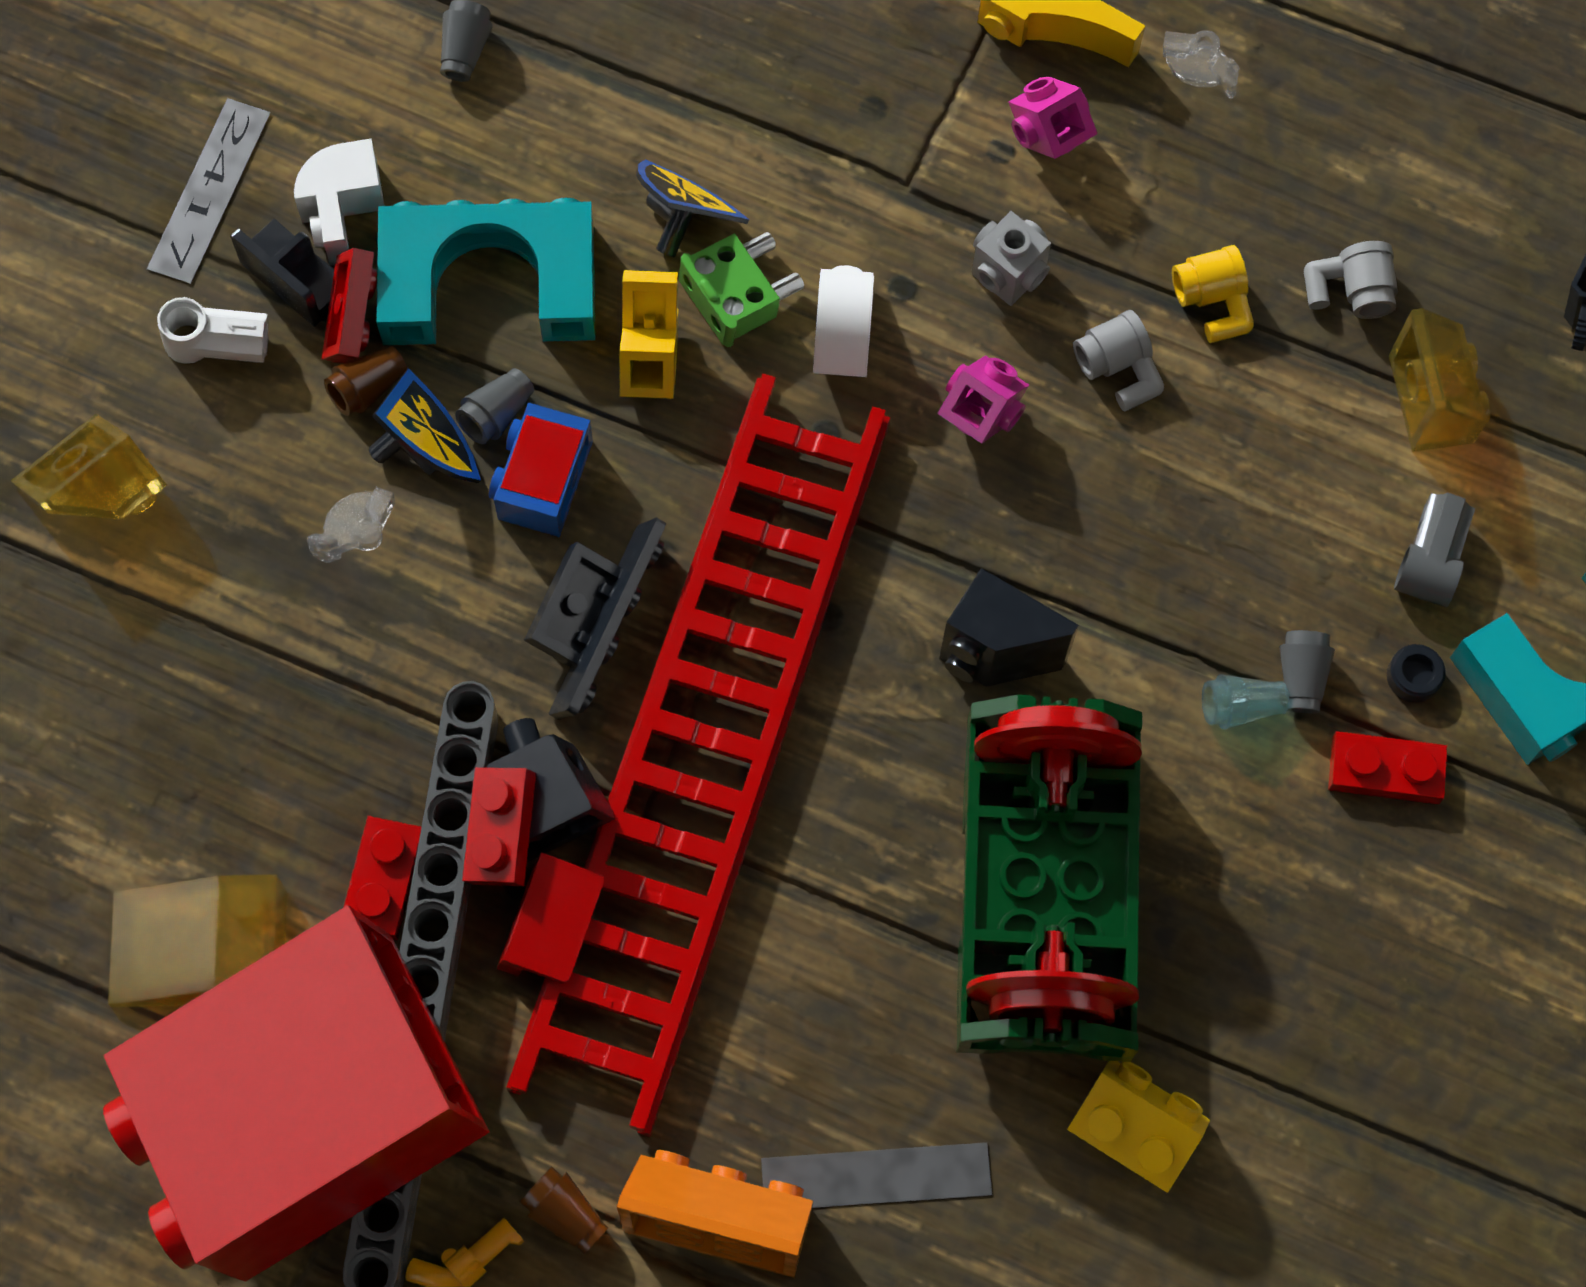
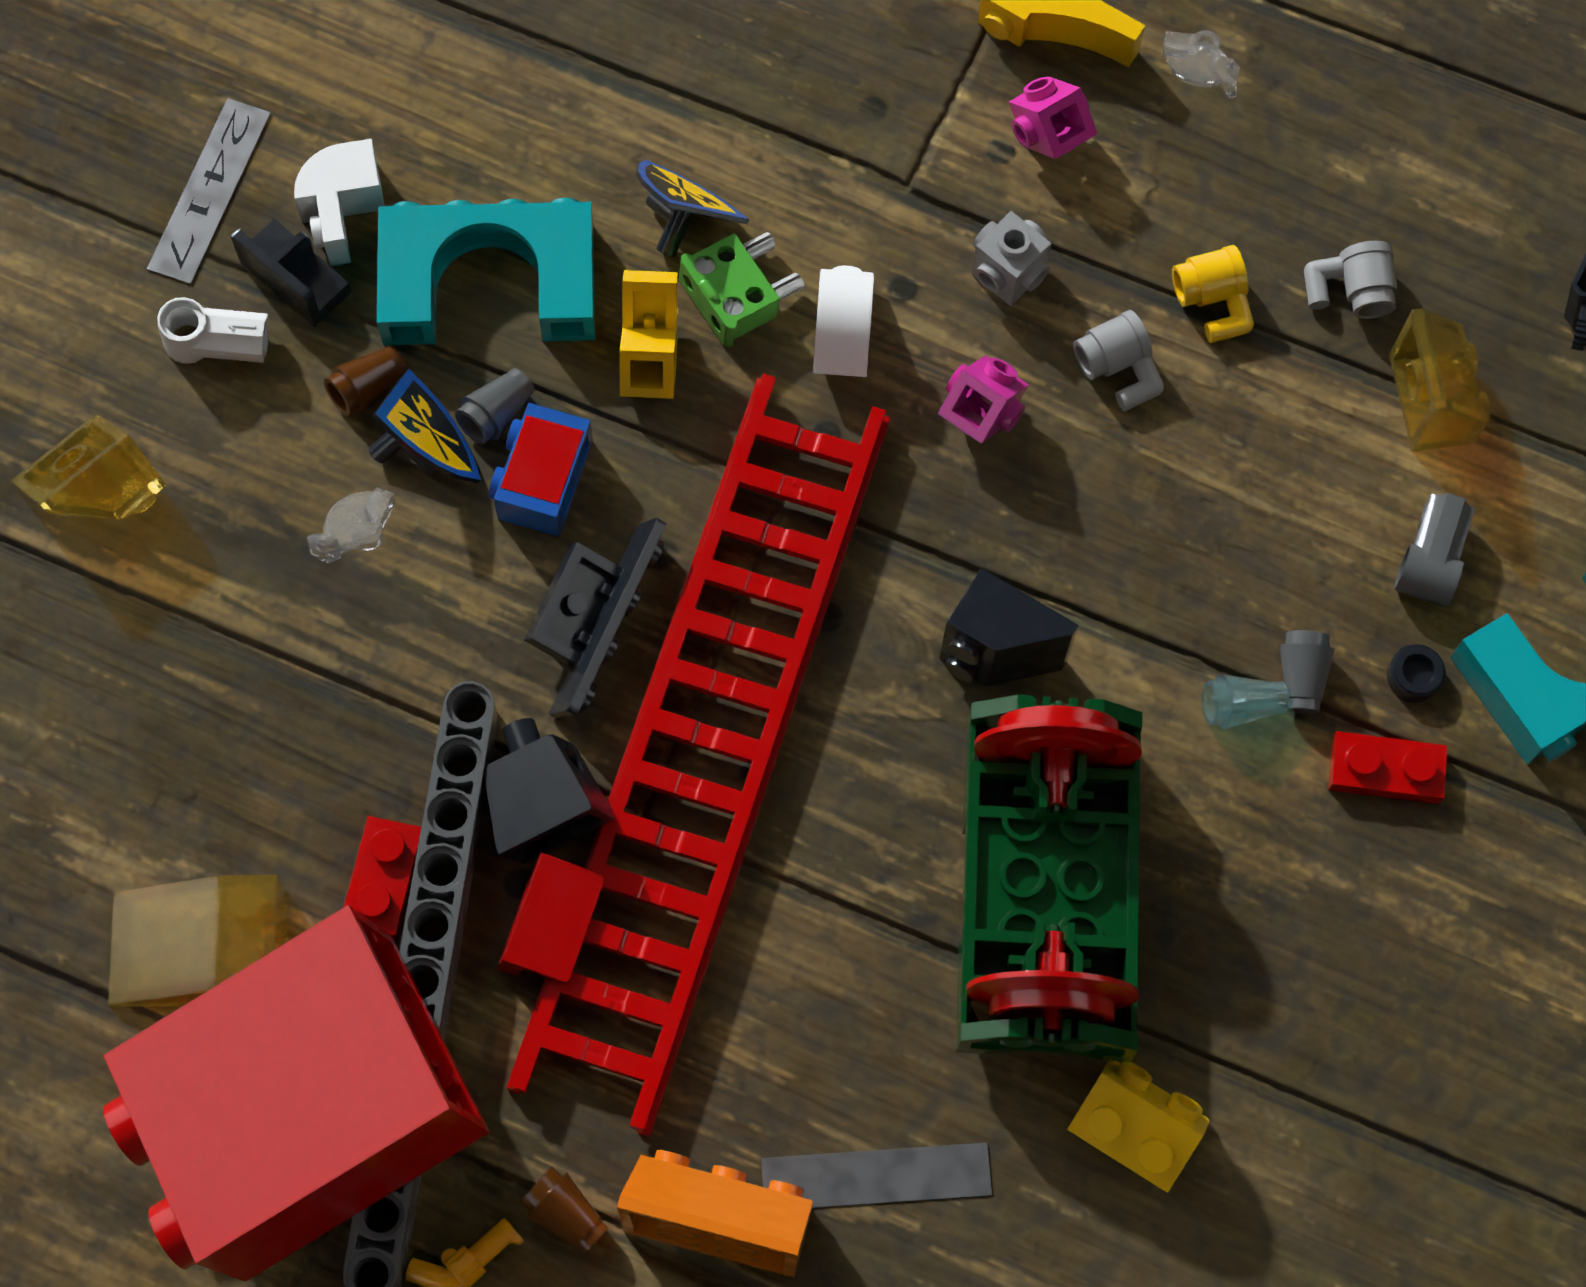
red plate [321,248,377,364] -> none
dark grey cone [440,0,493,82] -> none
red plate [462,767,536,886] -> none

